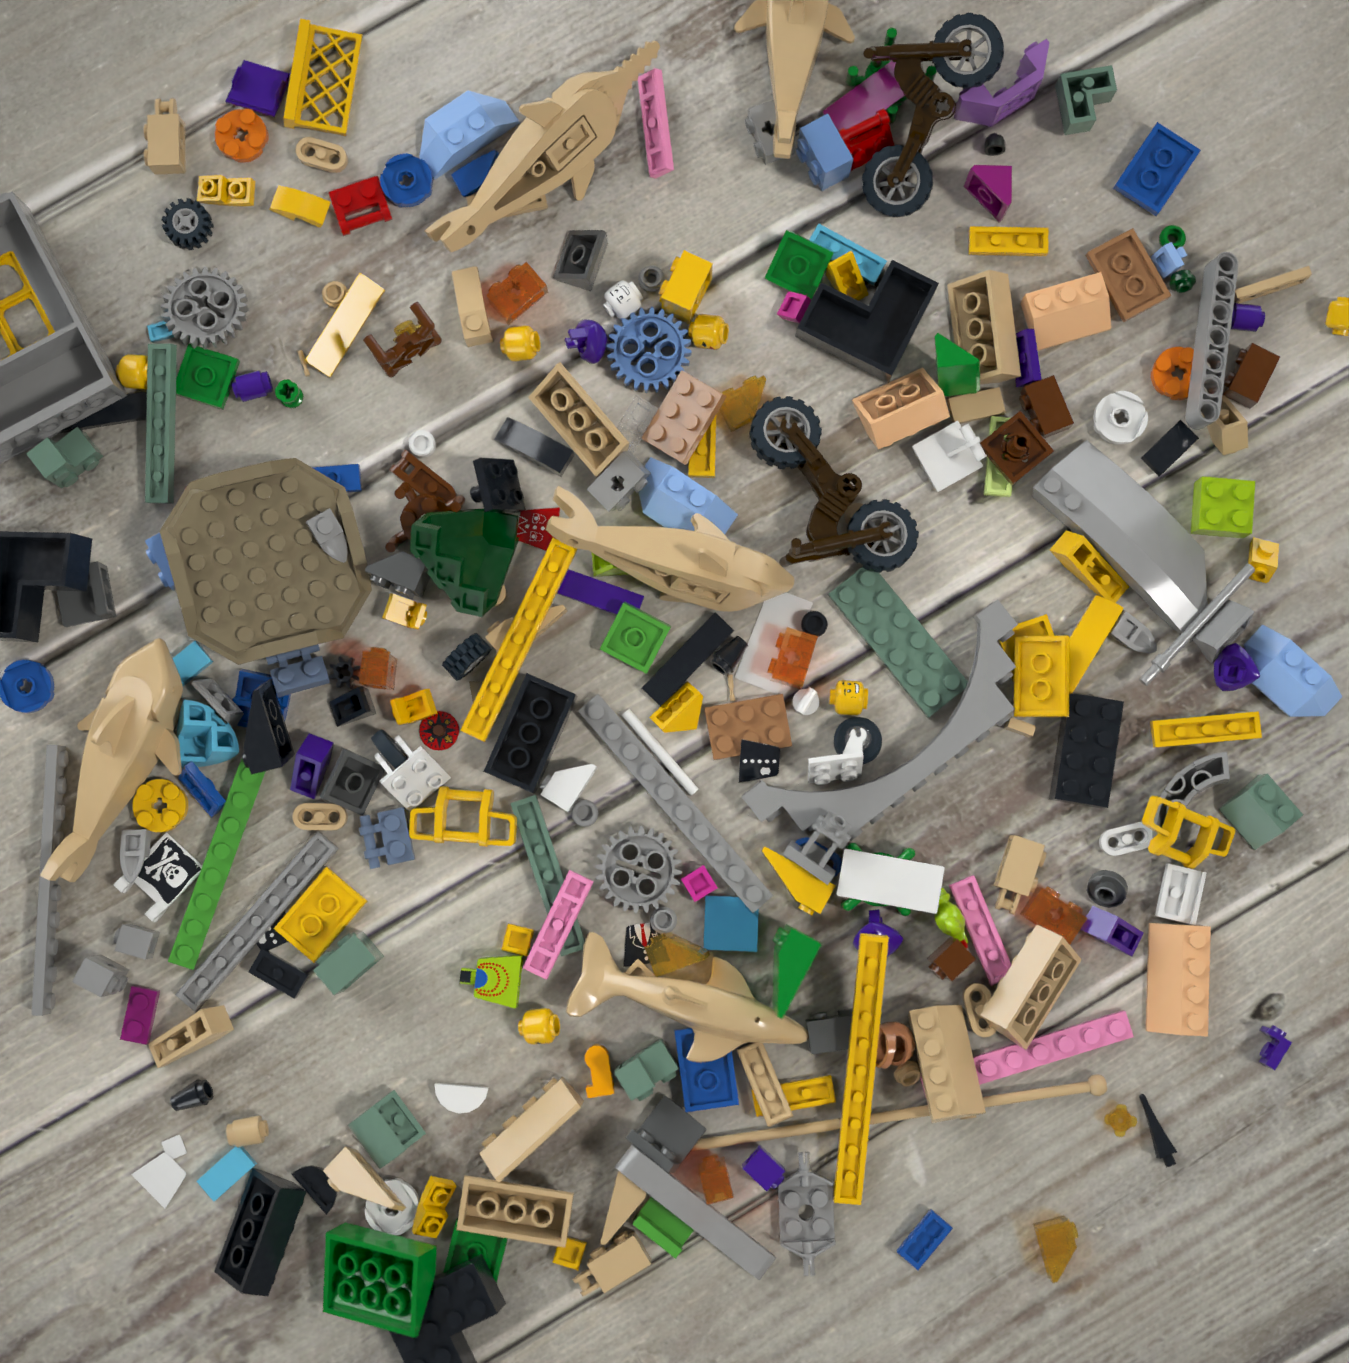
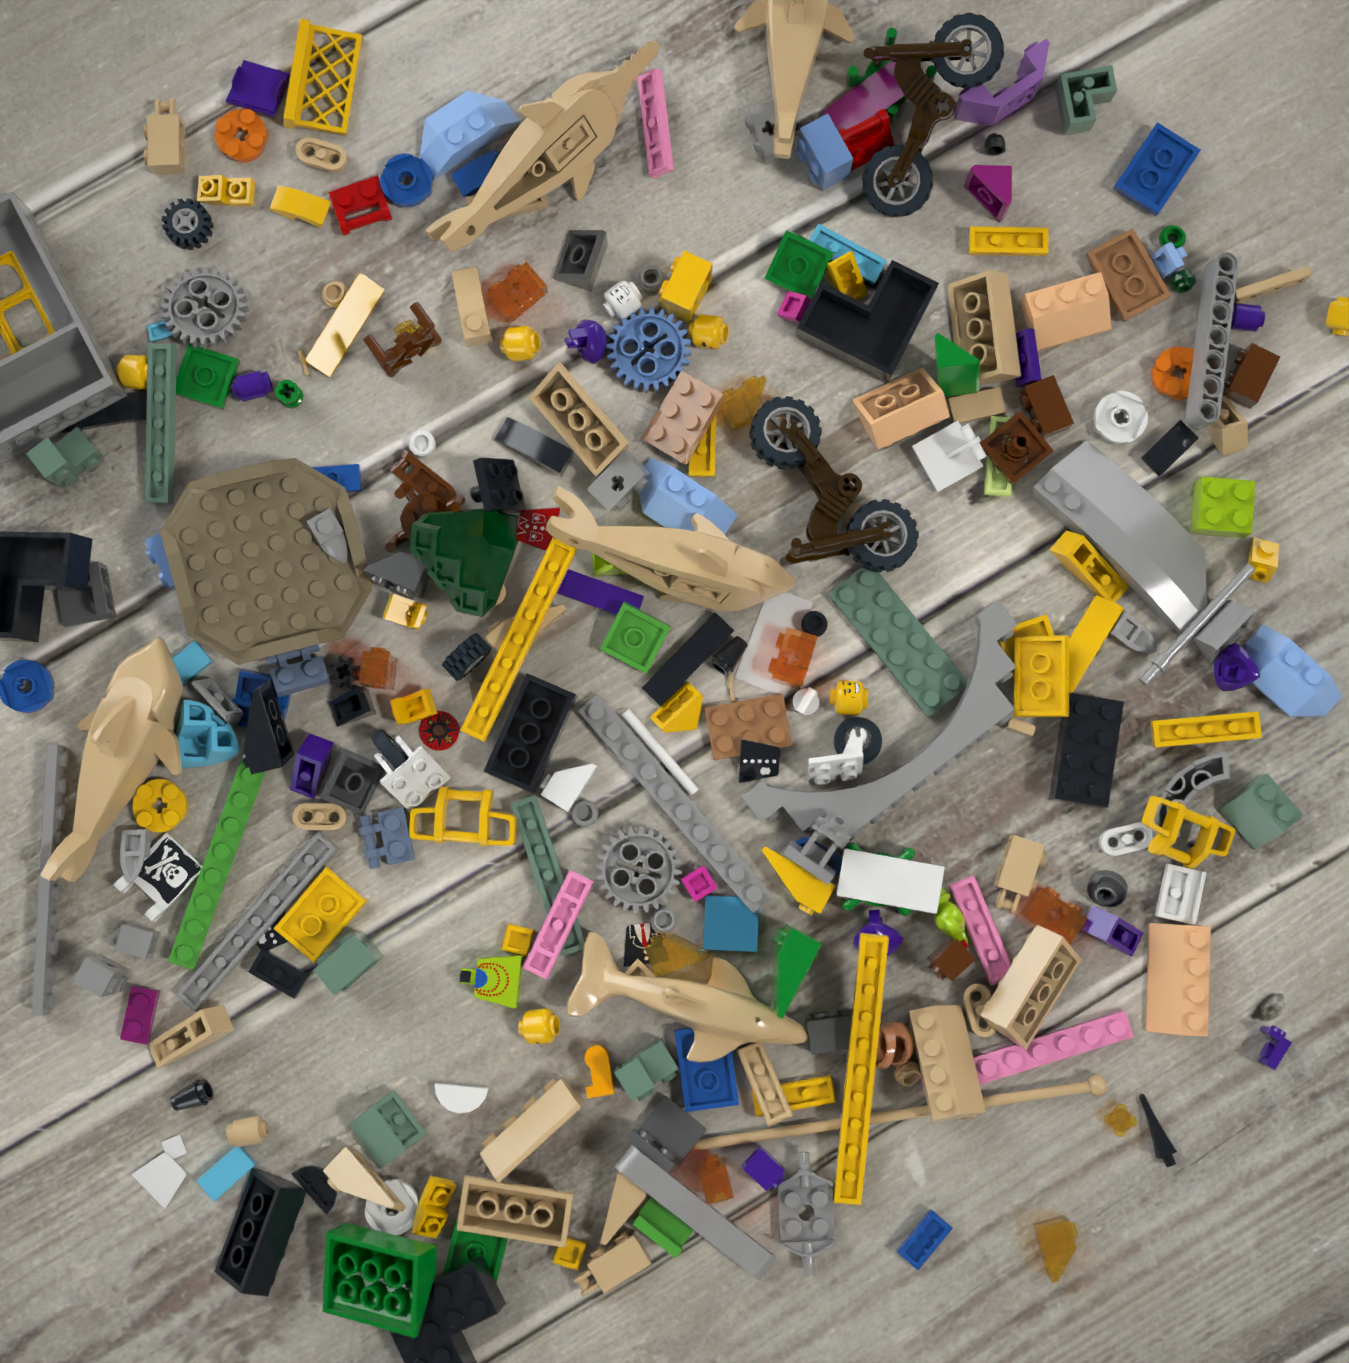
blue plate [178,761,226,817] -> none

